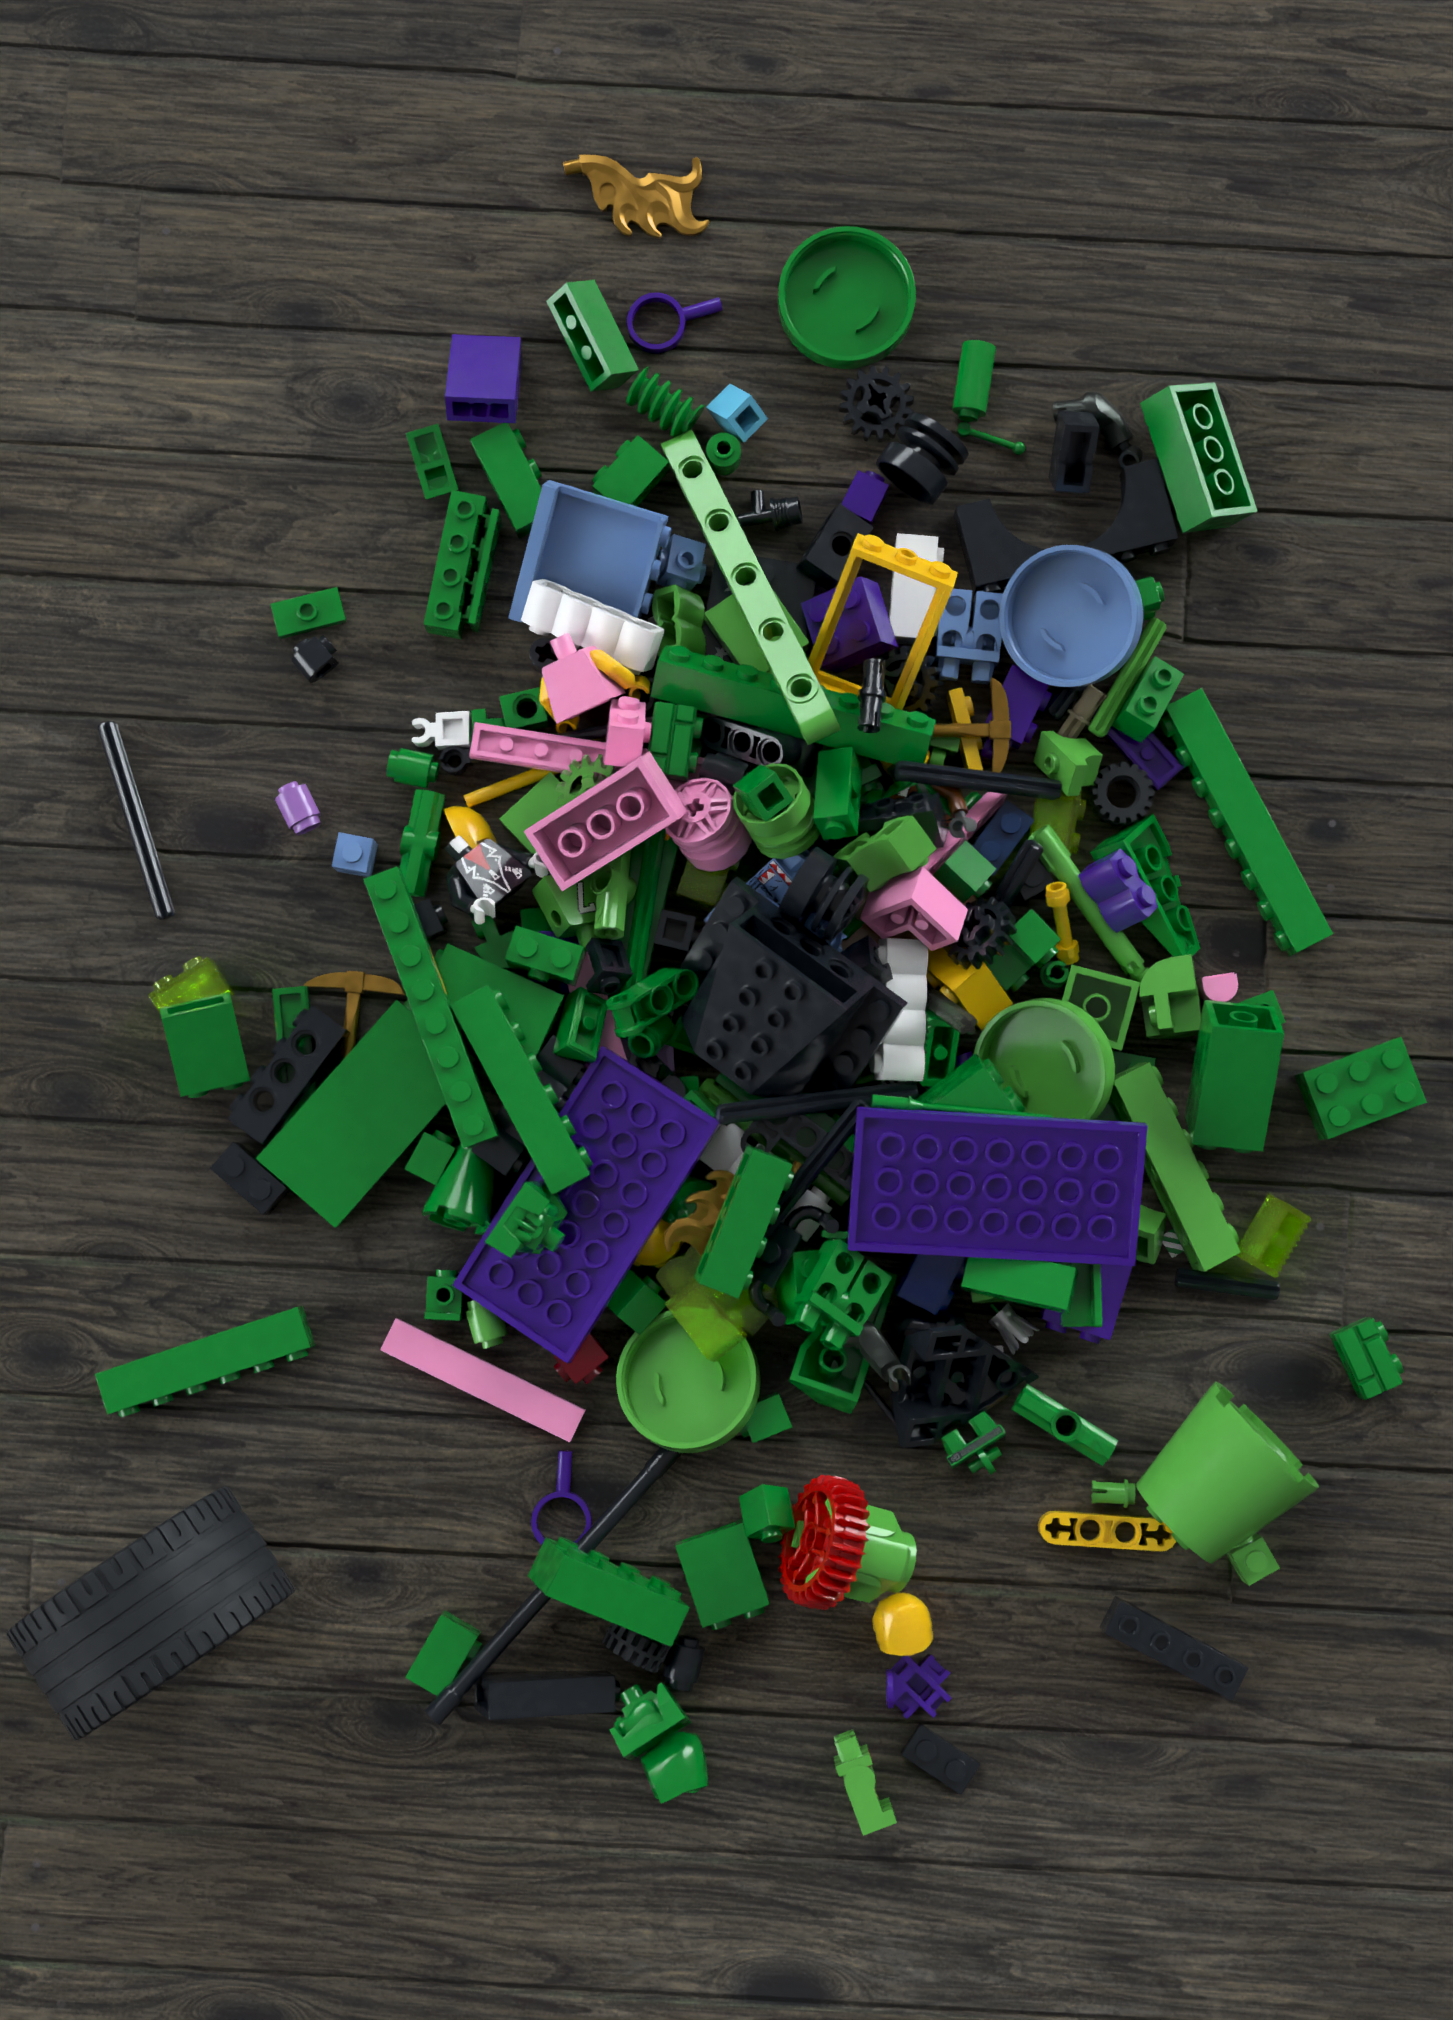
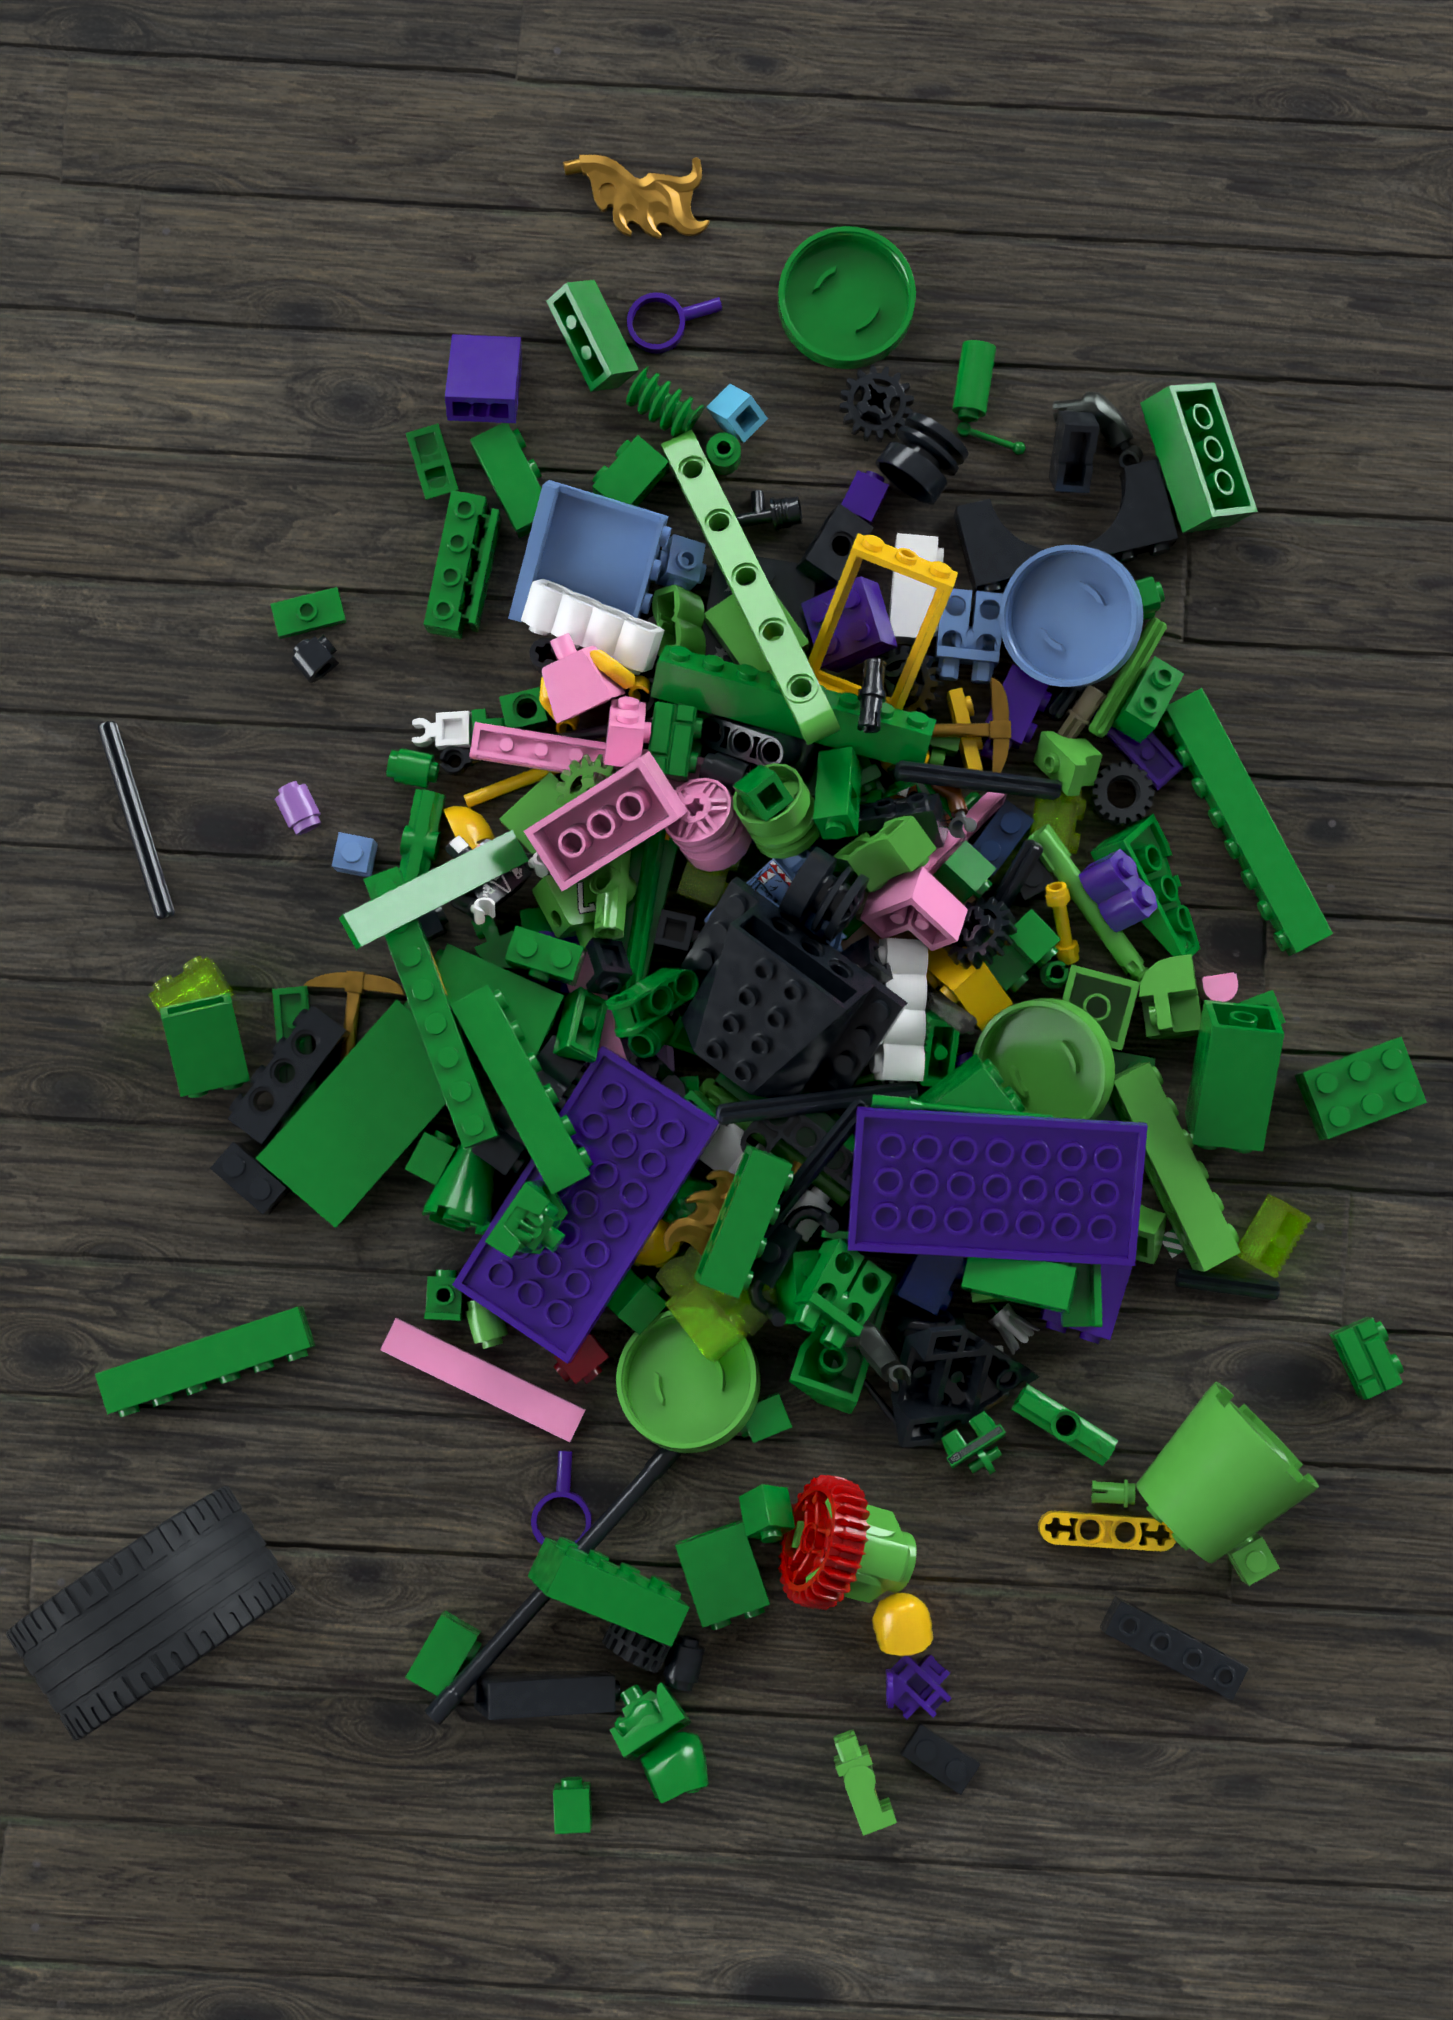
none -> tile [339,830,529,950]
none -> green brick [553,1777,592,1834]

